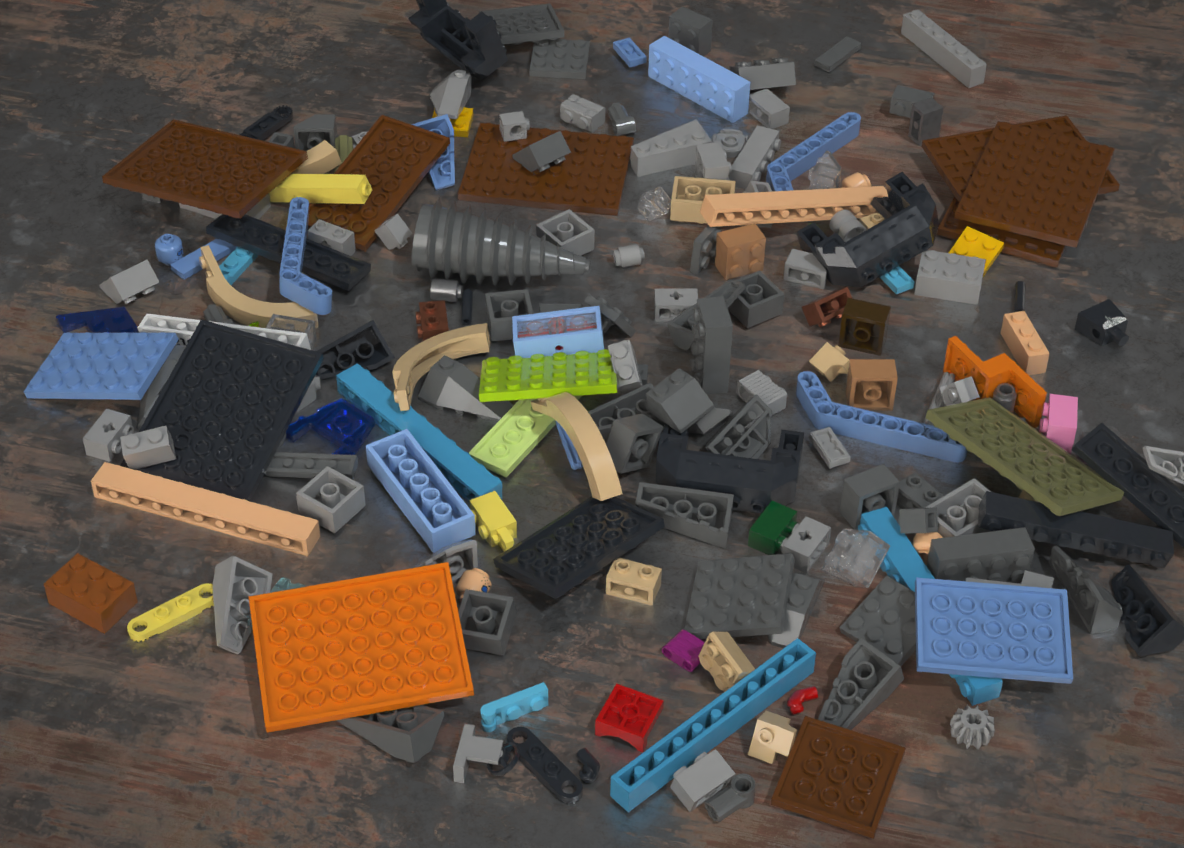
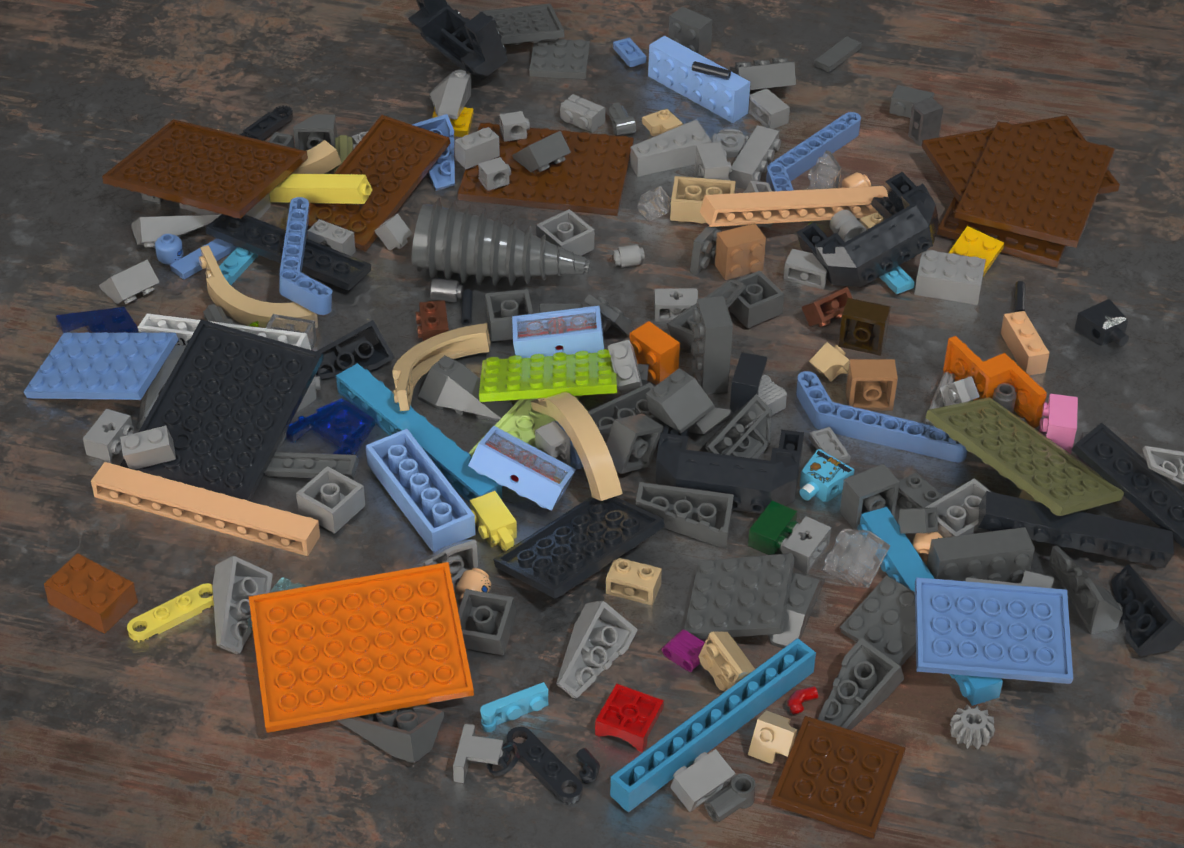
light grey brick [901,10,987,88] -> none
none -> light grey wedge [131,215,220,248]
none -> light grey brick [455,127,500,169]
none -> light blue brick [468,426,576,511]
none -> light grey brick [478,157,511,191]
none -> light grey brick [535,421,570,466]
none -> light grey wedge [556,600,638,699]
none -> orange brick [630,321,680,385]
none -> tan brick [642,109,683,137]
none -> black piece [692,61,731,80]
none -> black panel [730,352,767,414]
none -> medium azure torso [799,449,855,502]

